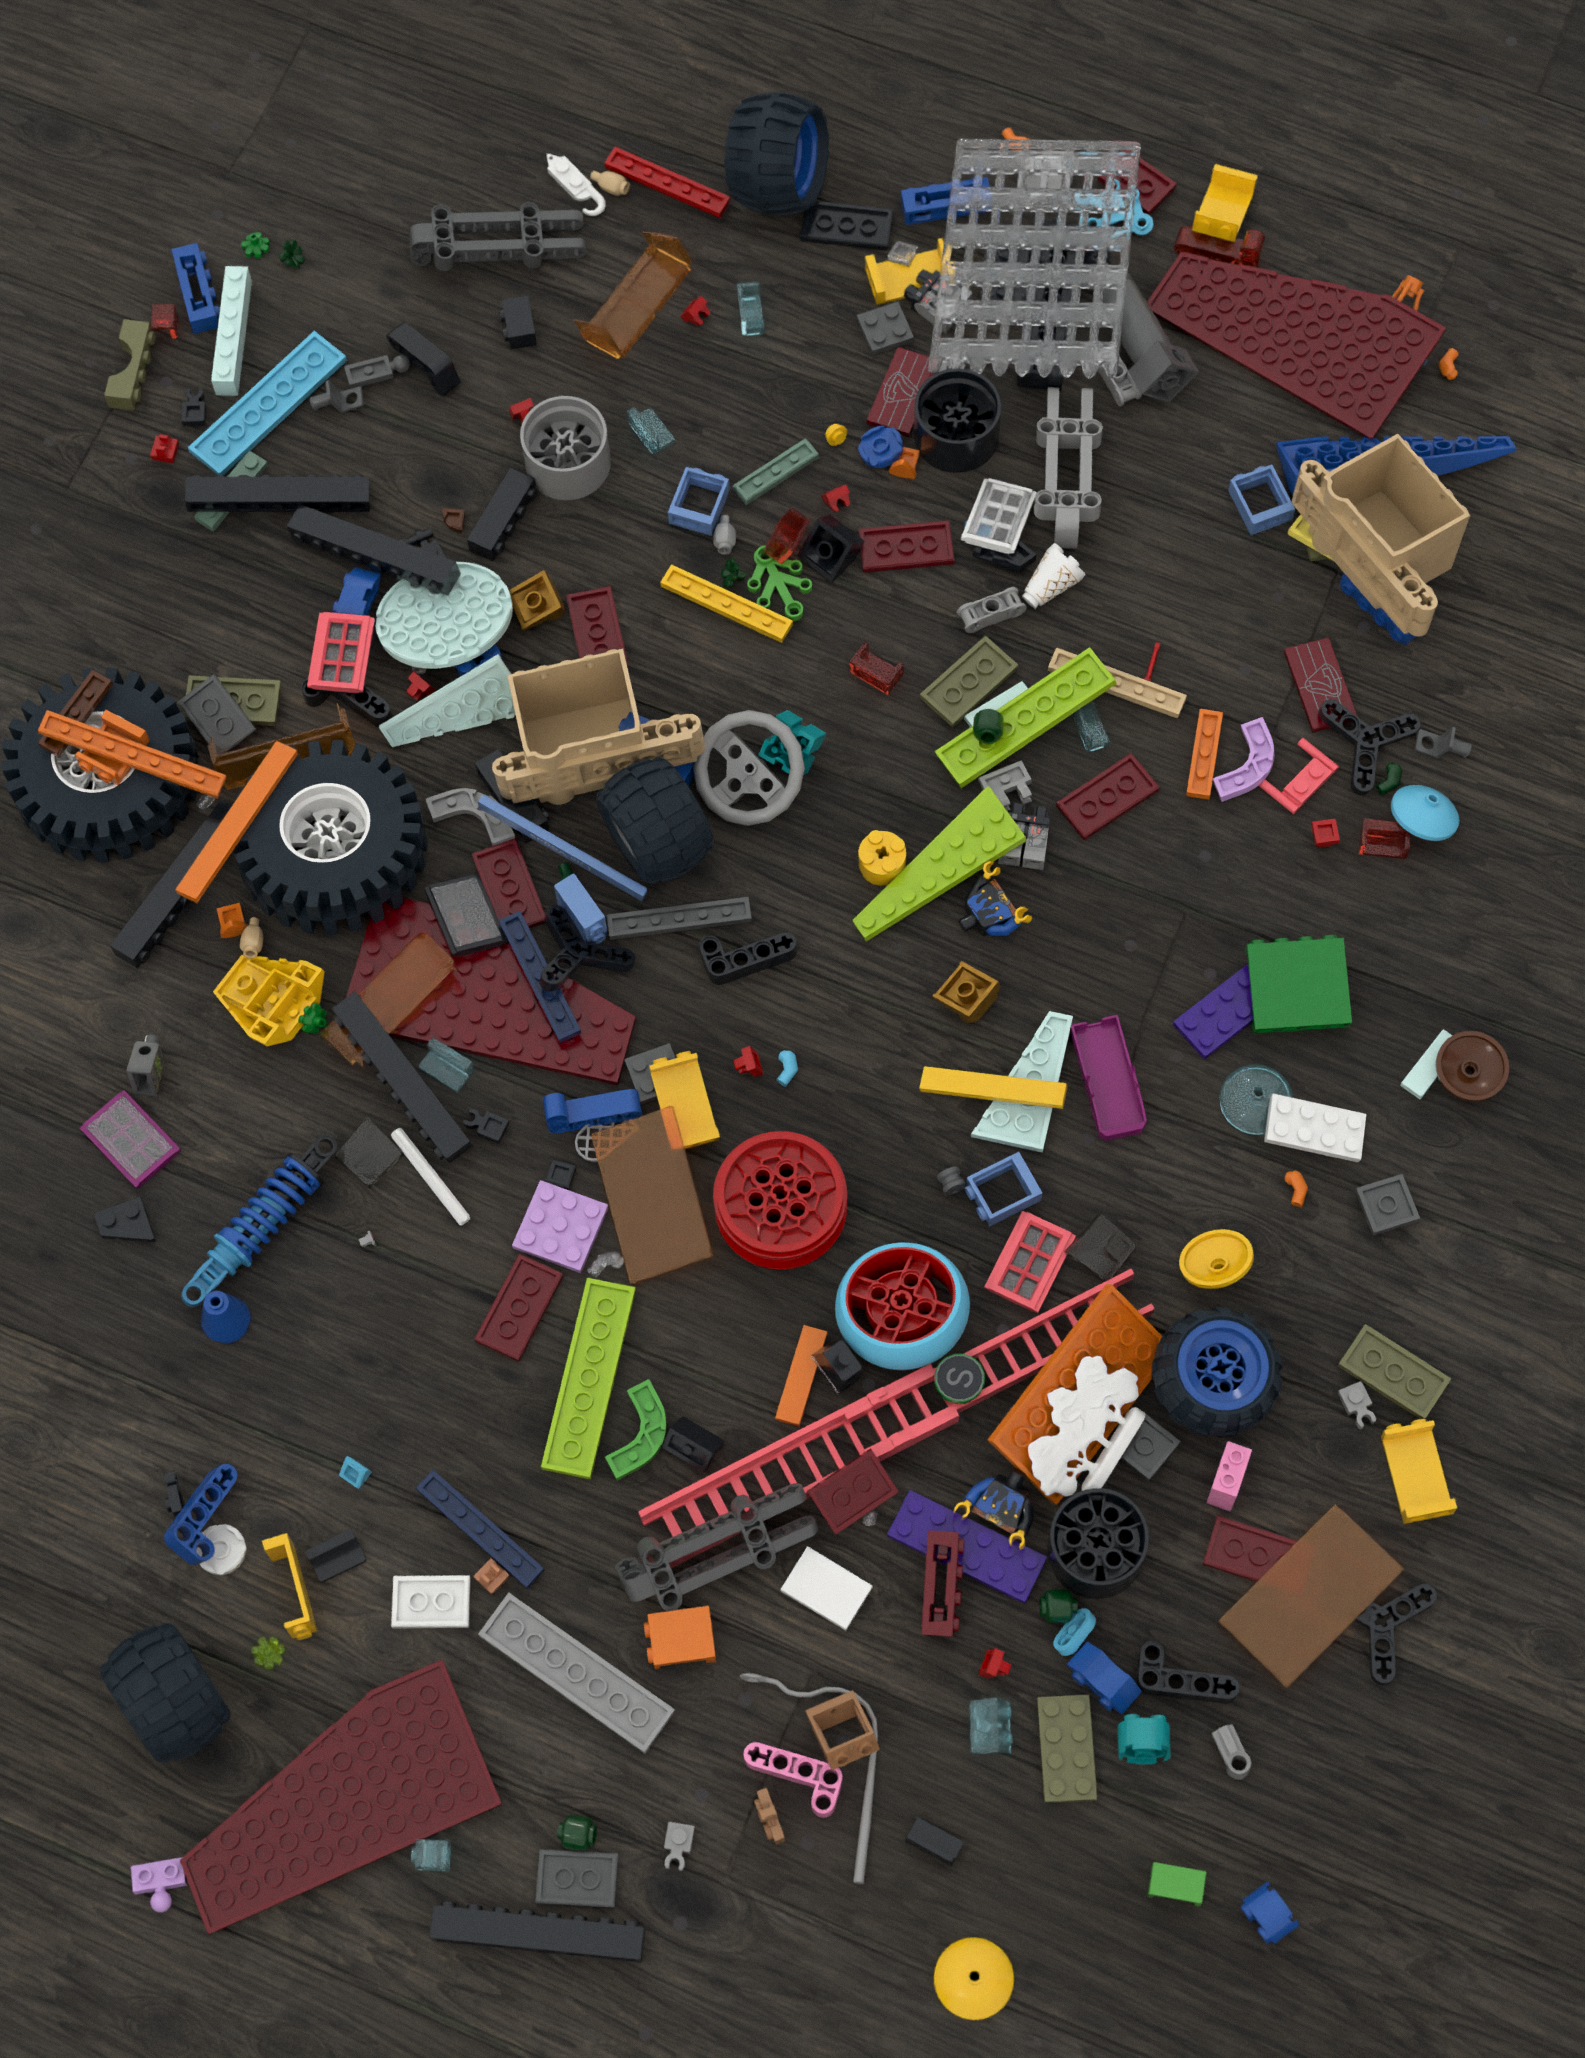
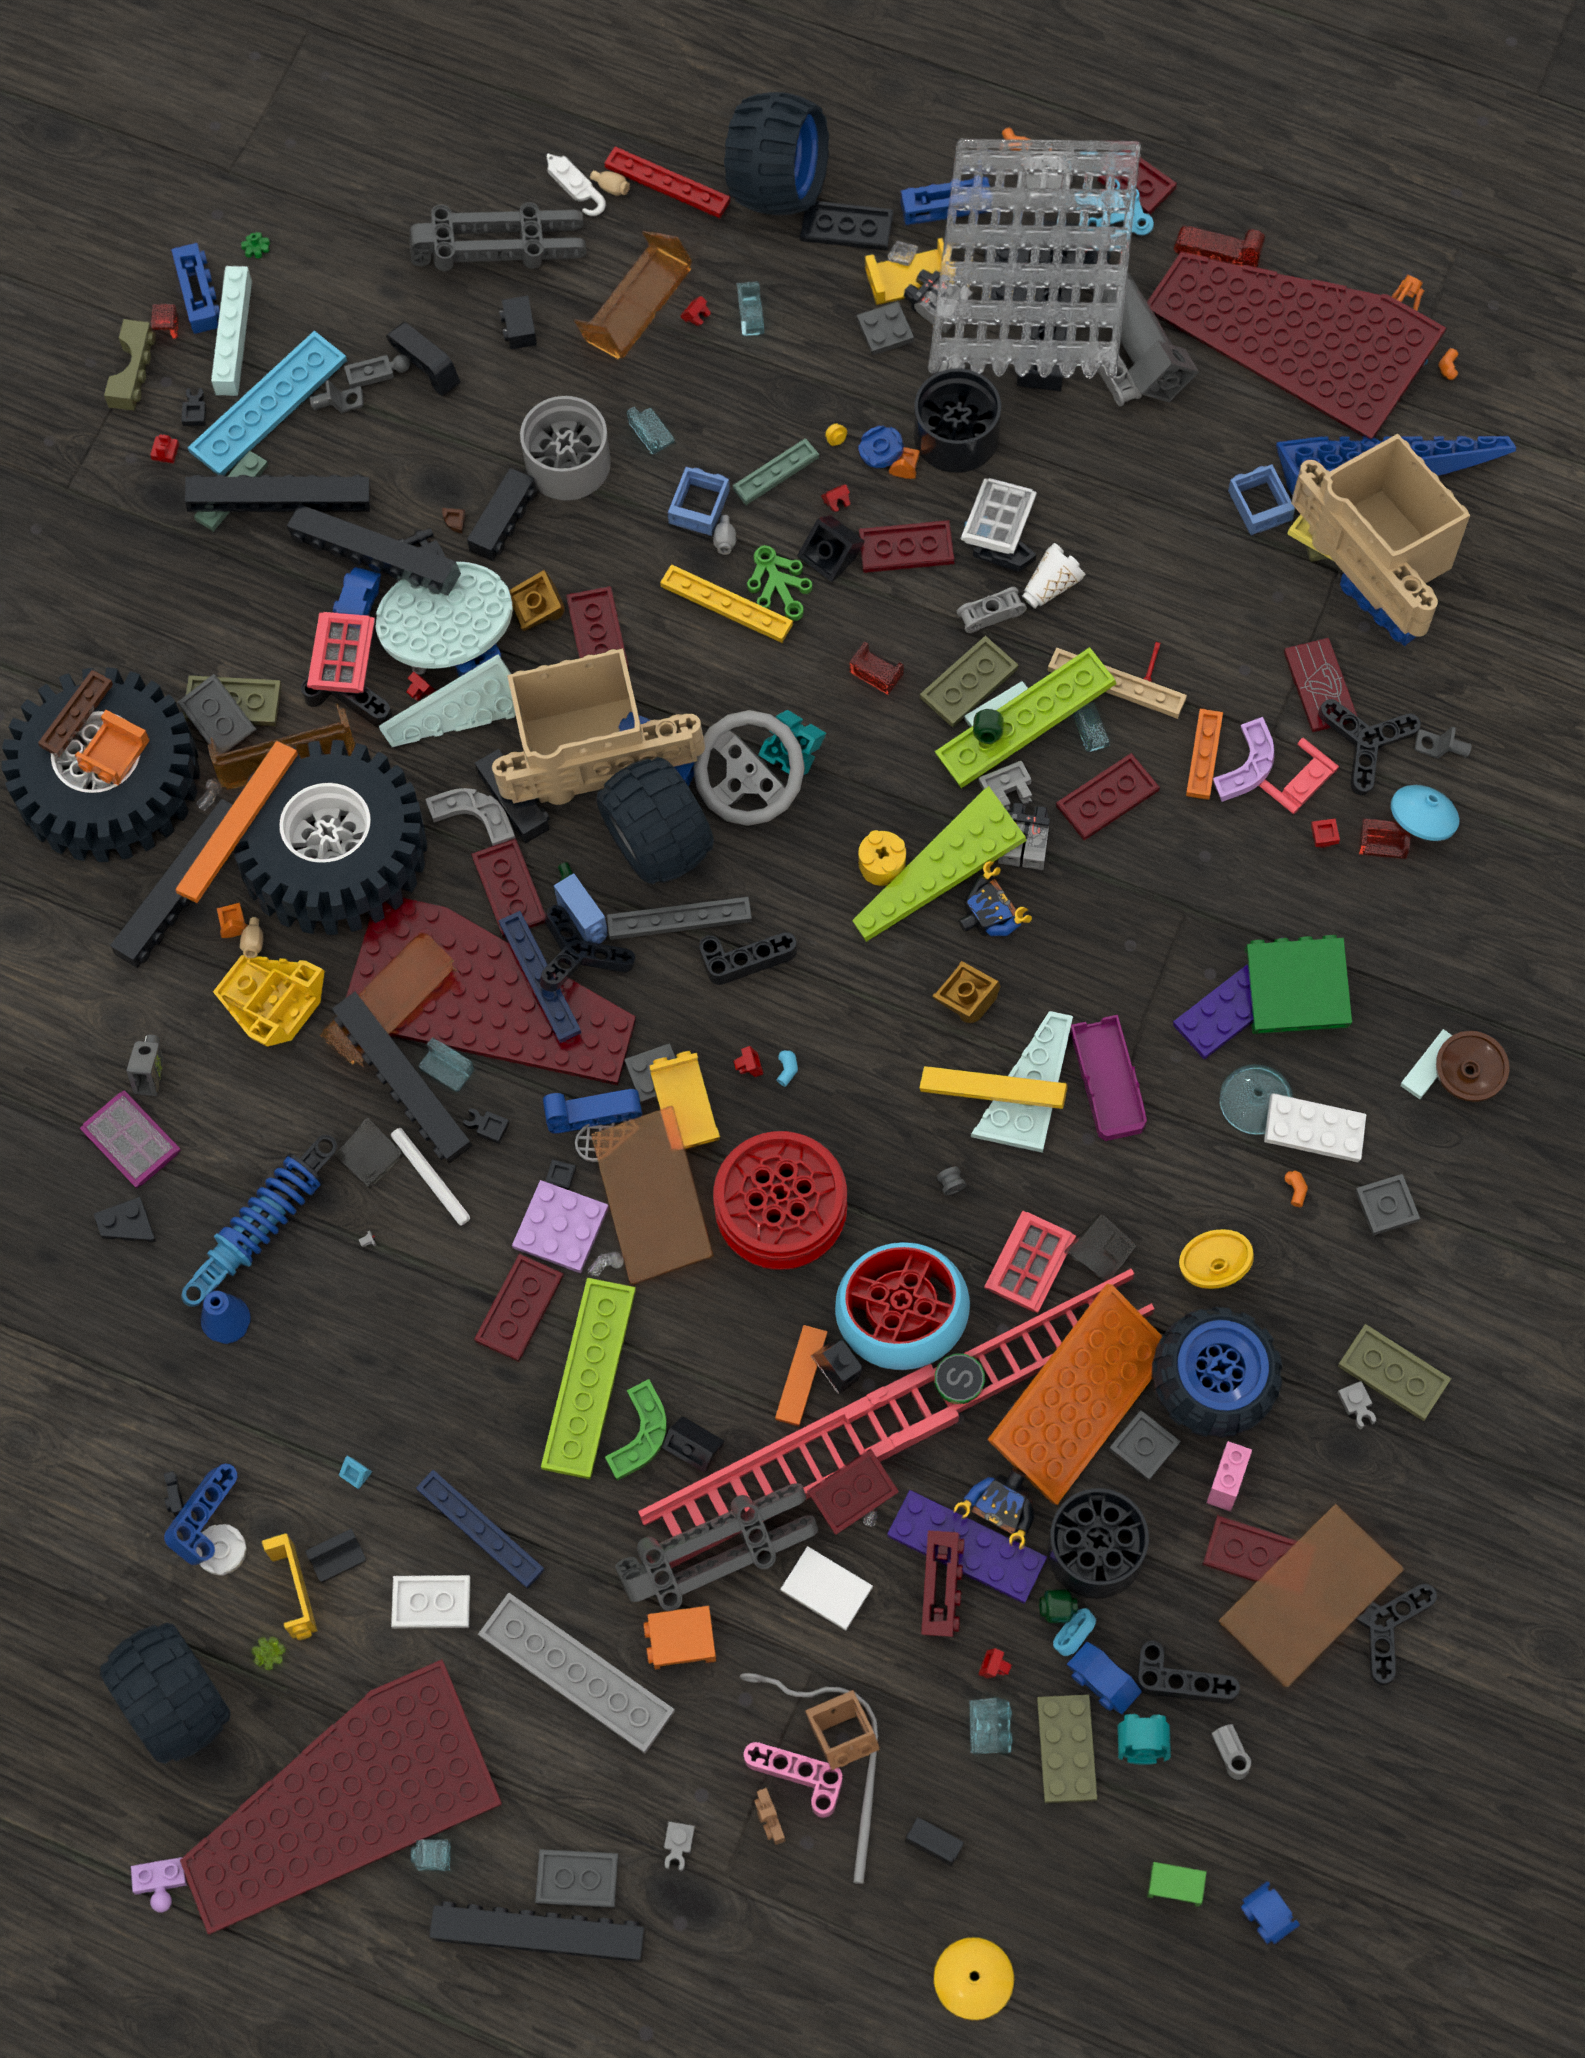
orange tile [38,710,227,799] -> none
dark green plant [279,239,305,269] -> none
green plant [298,1003,327,1034] -> none
clear piece [424,874,507,957] -> none
nougat tile [473,1558,510,1596] -> none
medium blue tile [478,795,647,902] -> none
red tile [509,398,534,423] -> none
dark green head [557,1815,597,1851] -> none
dark green plant [721,557,746,587] -> none
clear red panel [763,507,810,564] -> none
dark red tile [867,347,940,437] -> none
medium blue window [965,1152,1042,1227] -> none
white plant [1028,1356,1145,1497] -> none
light grey beam [1034,387,1103,549] -> none
yellow panel [1192,164,1258,242] -> none
dark green arm [1376,763,1402,795] -> none
yellow panel [1381,1419,1457,1524] -> none

